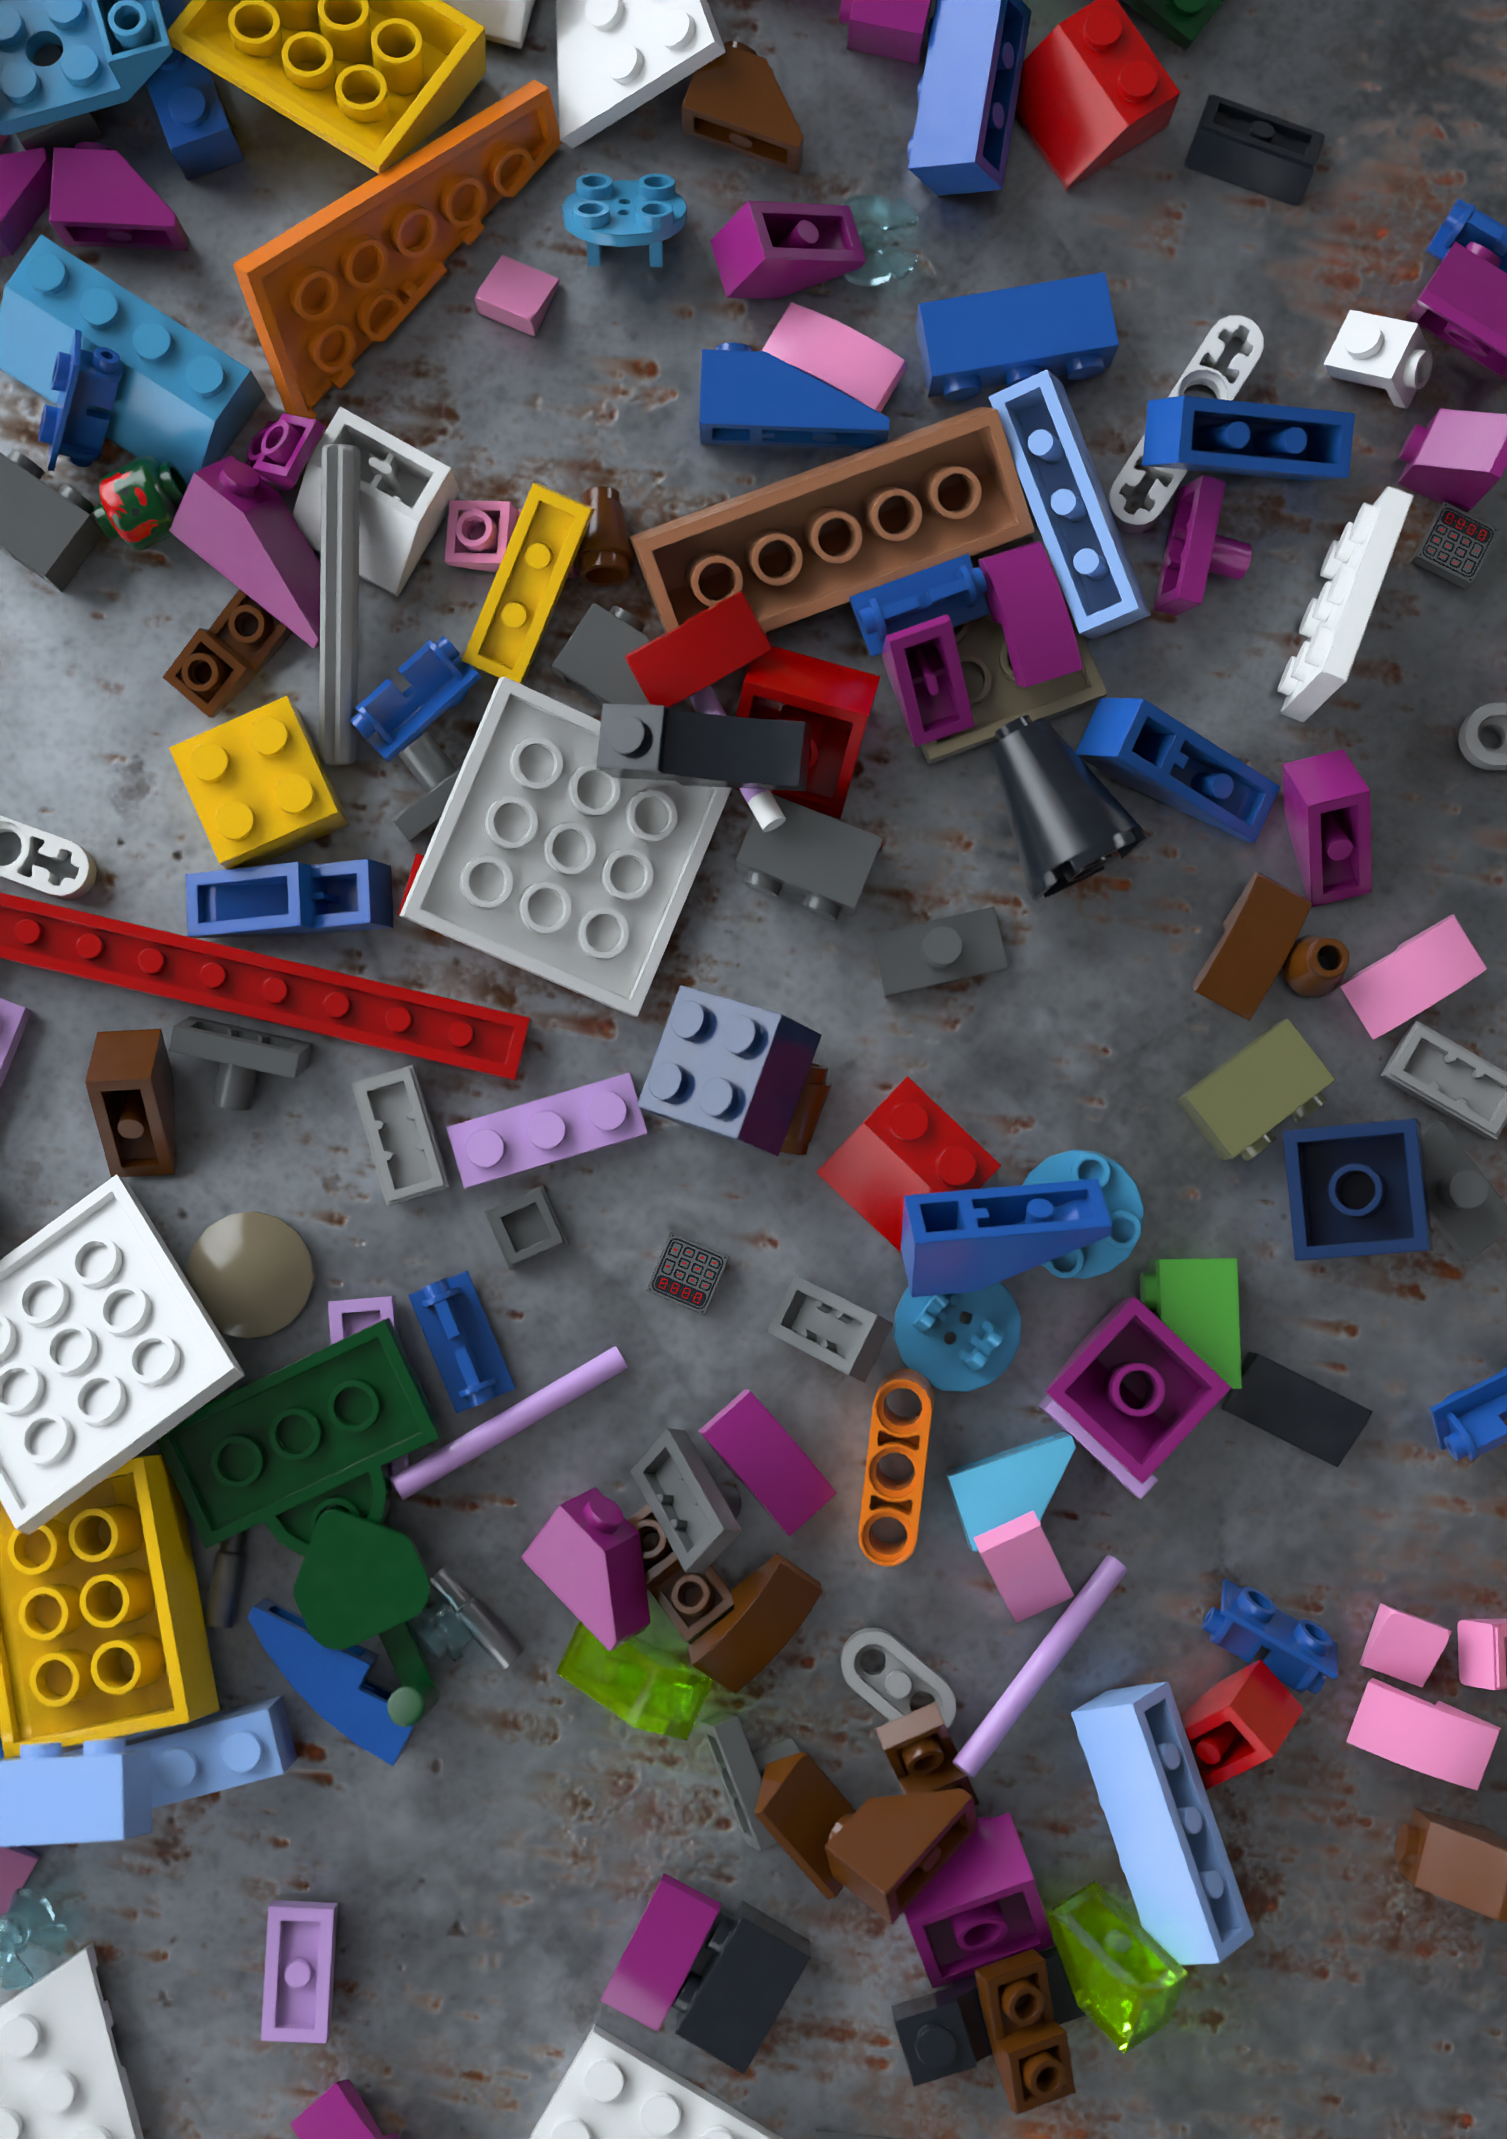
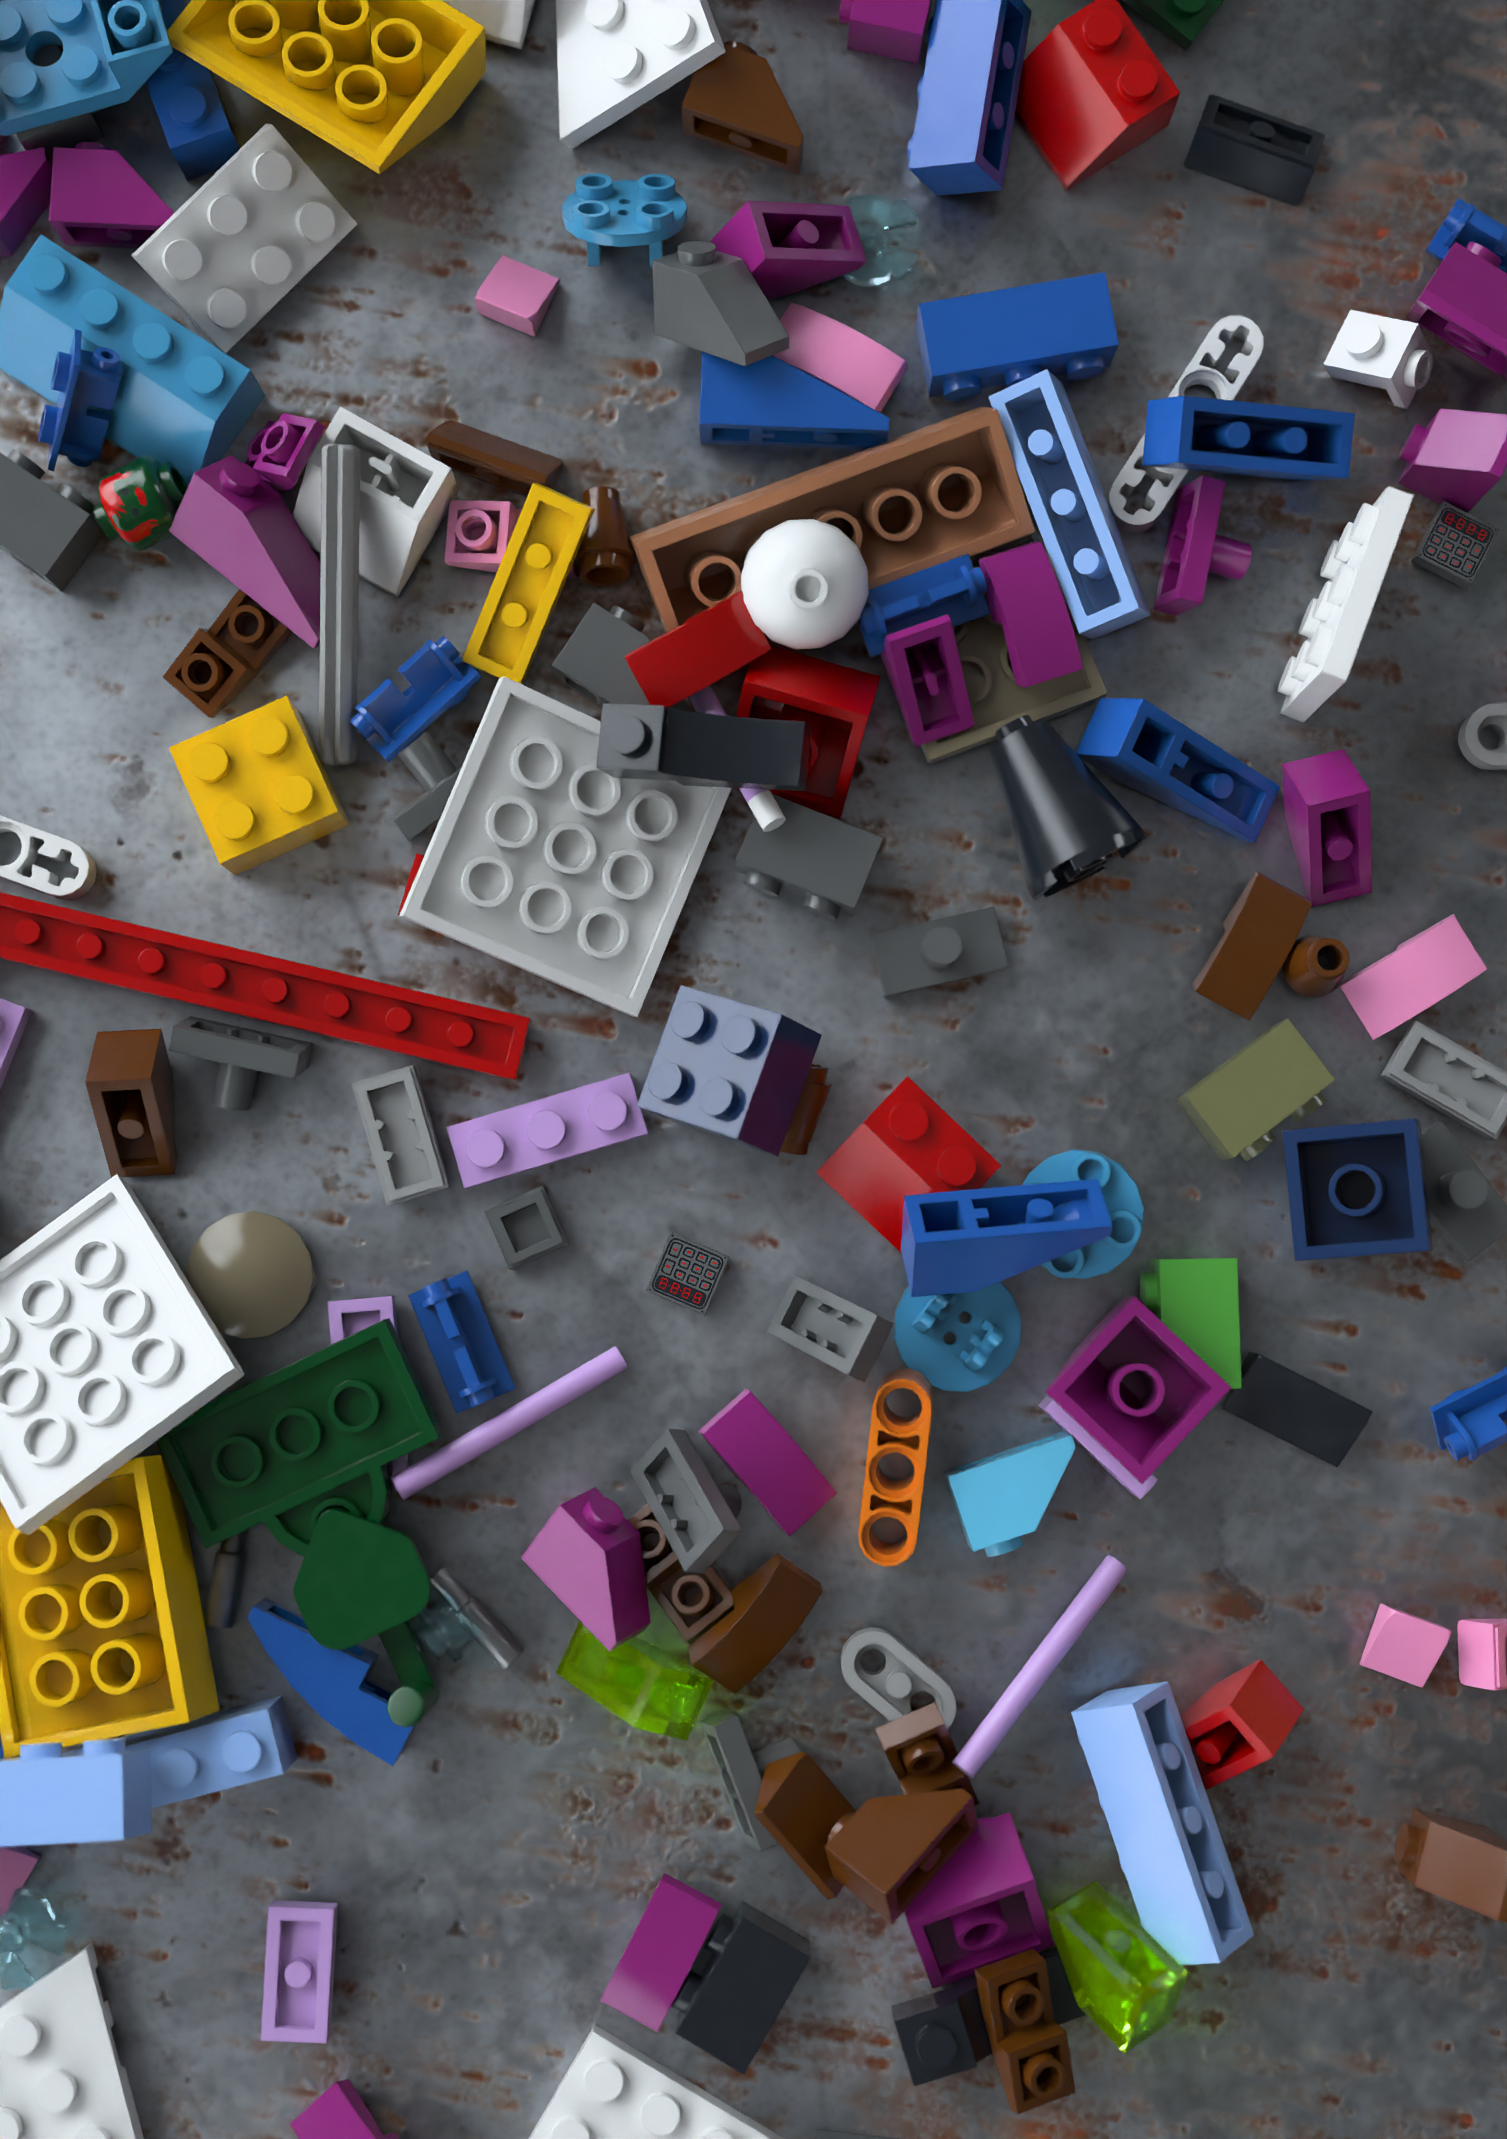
blue slope [185,859,394,938] -> none
orange wing [232,80,562,419] -> none
bright pink slope [974,1510,1075,1623] -> none
blue hinge [1201,1578,1338,1694] -> none
bright pink slope [1346,1678,1502,1791] -> none
none -> white plate [131,124,357,353]
none -> reddish brown slope [425,420,563,497]
none -> dark grey slope [652,241,789,366]
none -> white cylinder [741,519,869,649]

